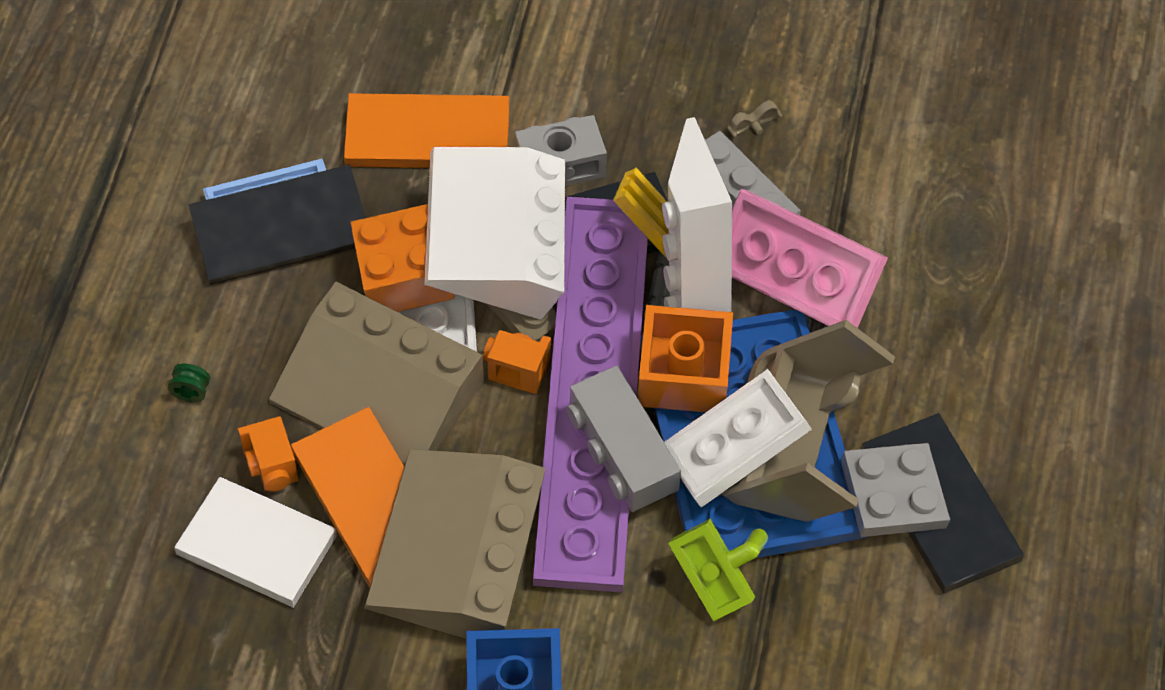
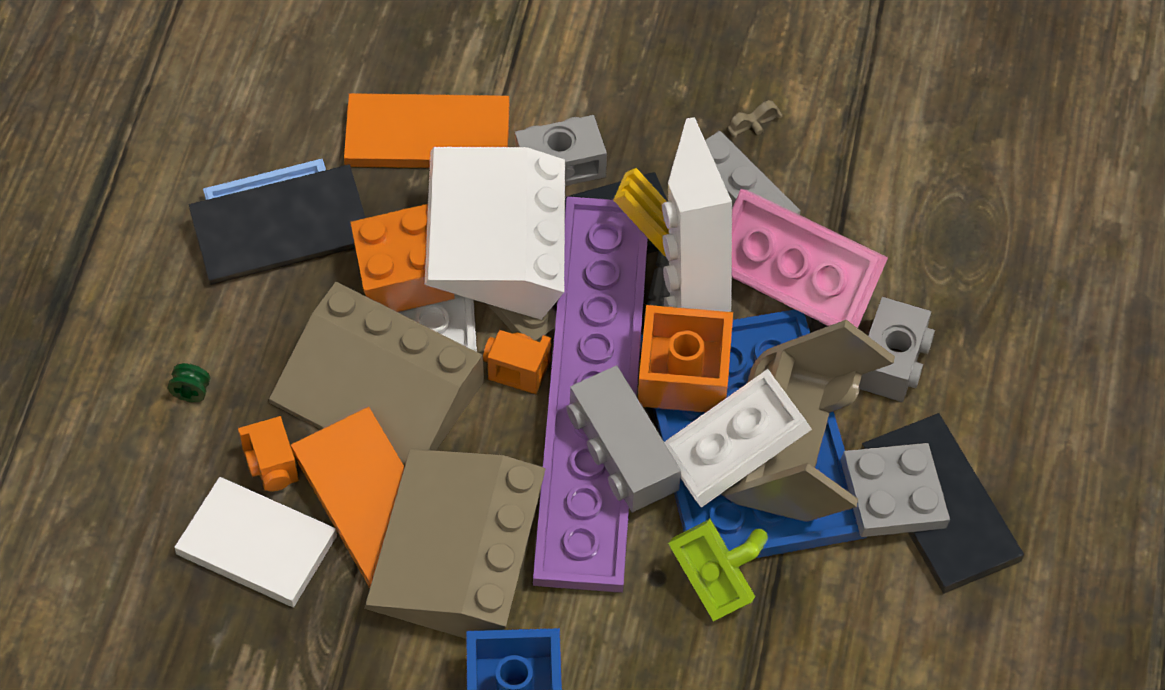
none -> light grey brick [859,297,935,402]

